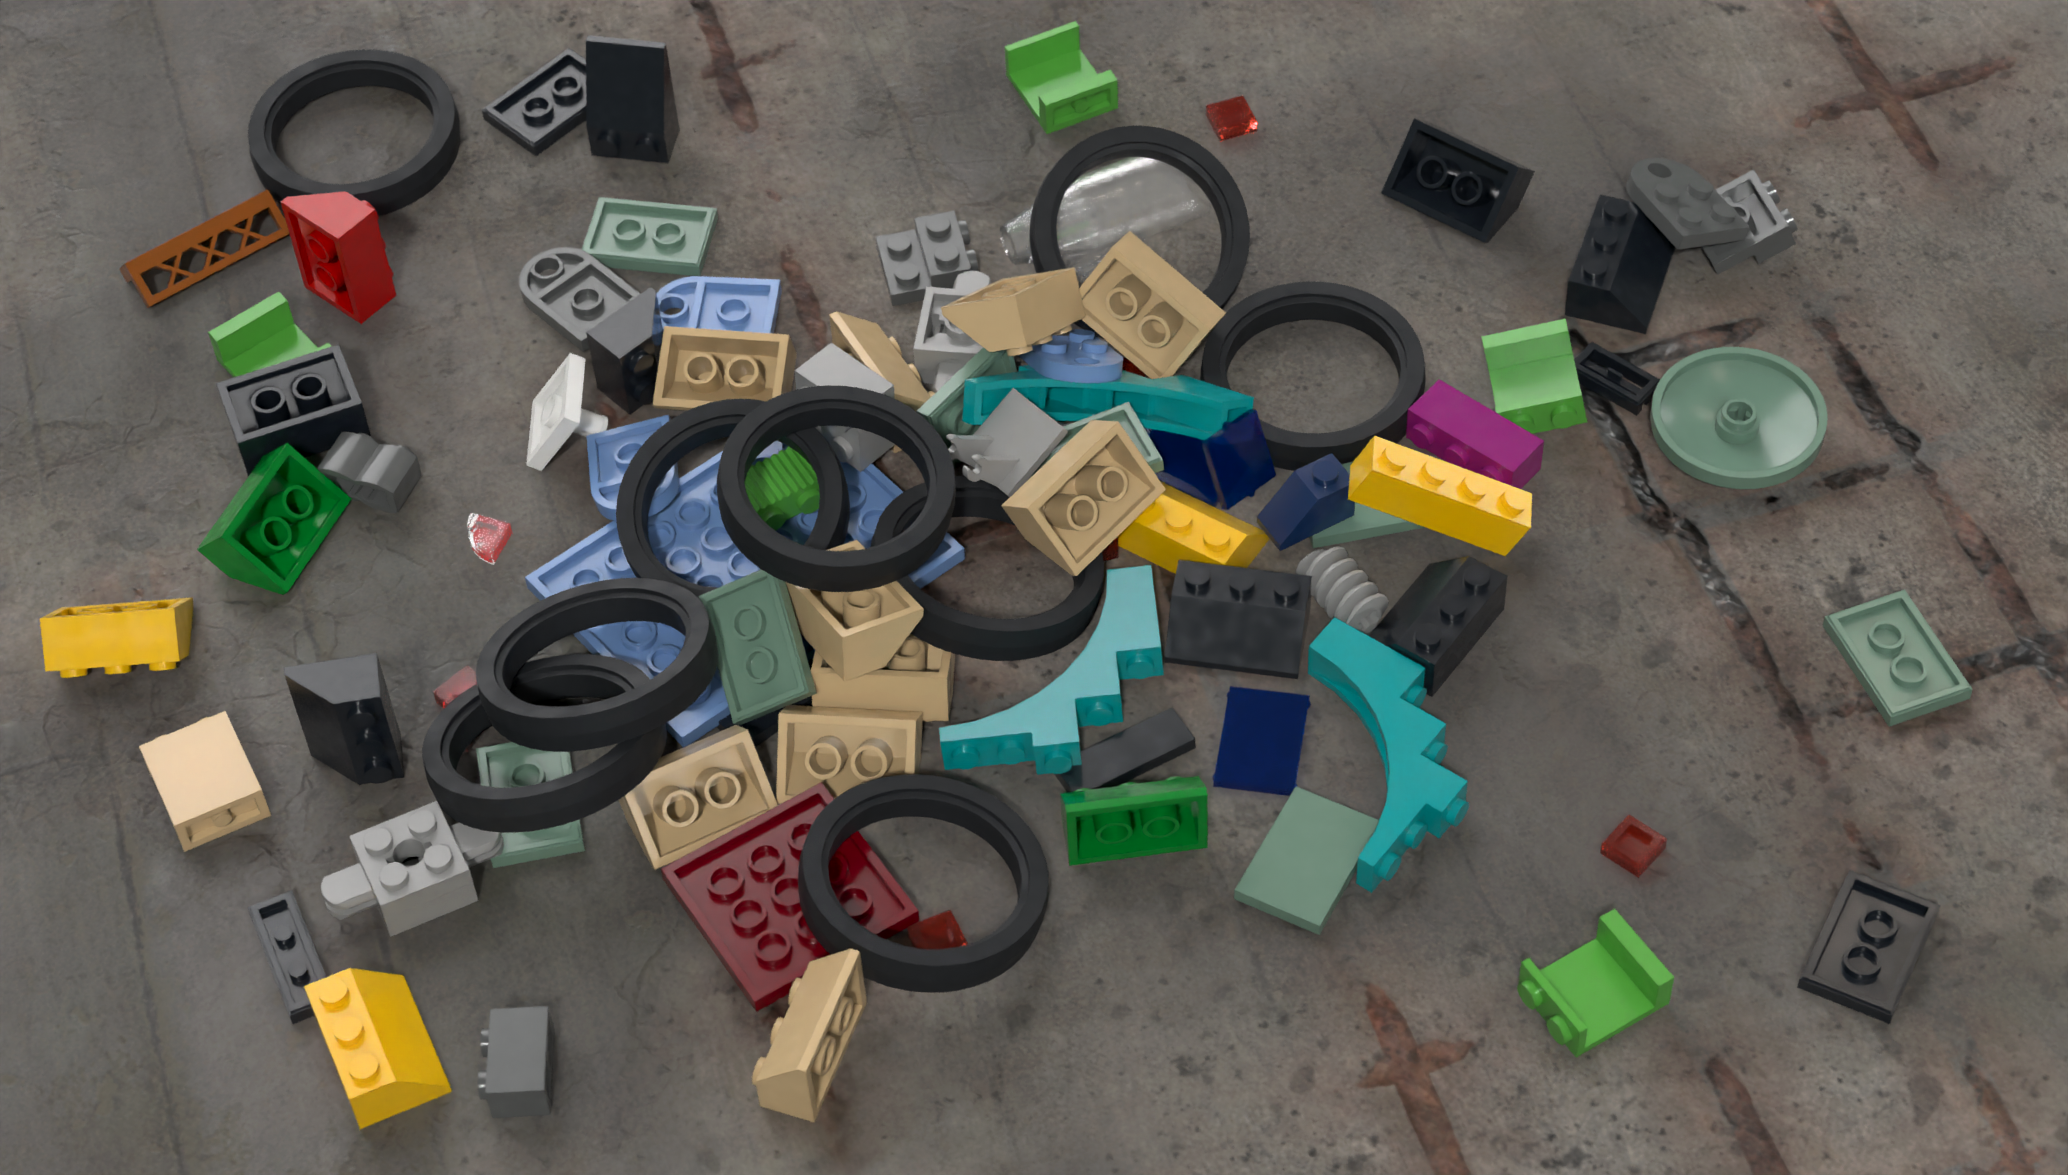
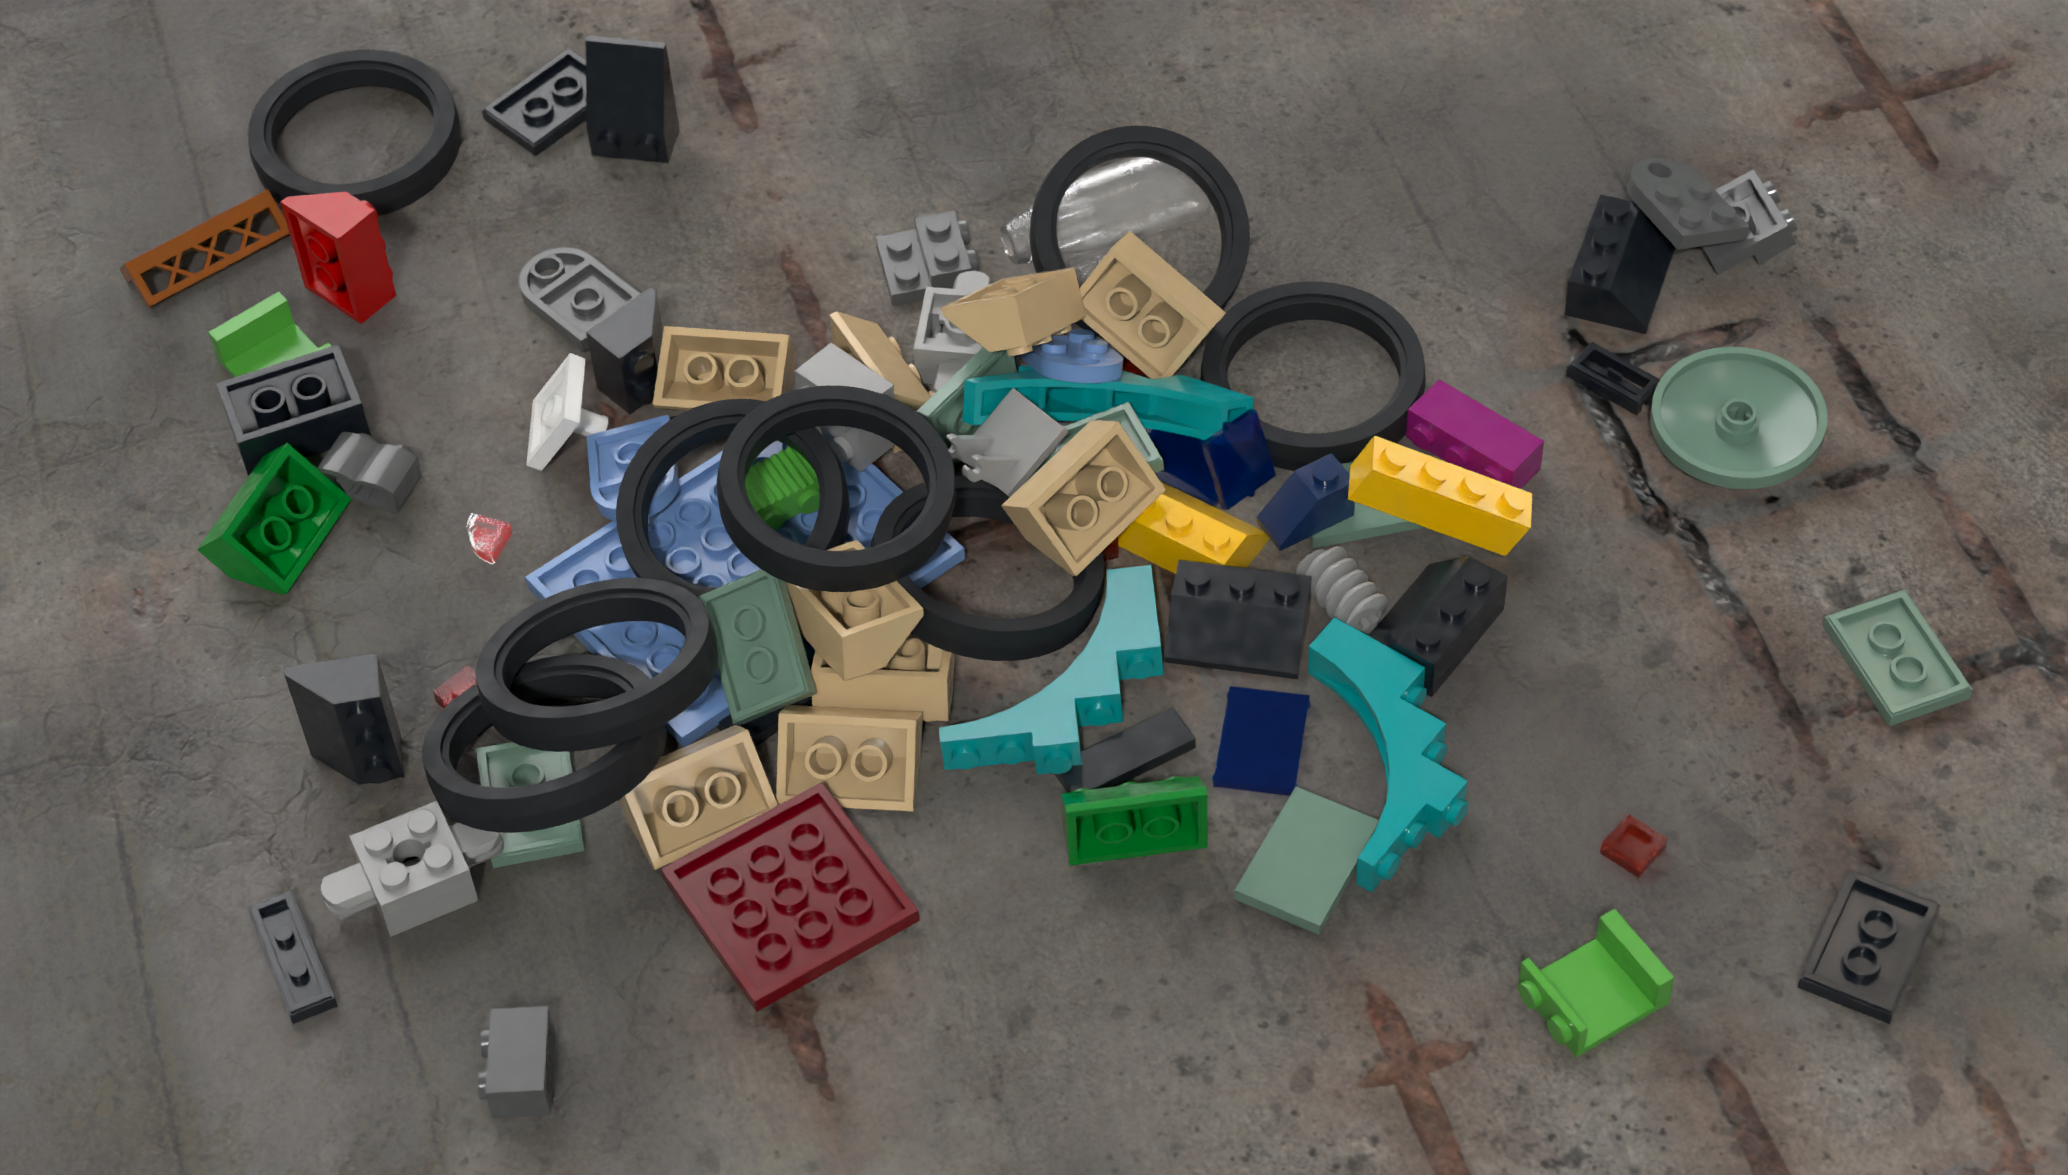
yellow slope [40,597,193,678] -> none
tan panel [139,711,271,852] -> none
yellow slope [304,968,452,1129] -> none
sand green tile [582,197,718,276] -> none
medium blue plate [657,276,782,334] -> none
tan slope [752,949,867,1122] -> none
black tyre [798,774,1048,993] -> none
clear red tile [907,910,968,949] -> none
bright green panel [1005,21,1118,134] -> none
clear red tile [1206,95,1257,141] -> none
black slope [1381,118,1535,243] -> none
bright green panel [1481,319,1587,434] -> none

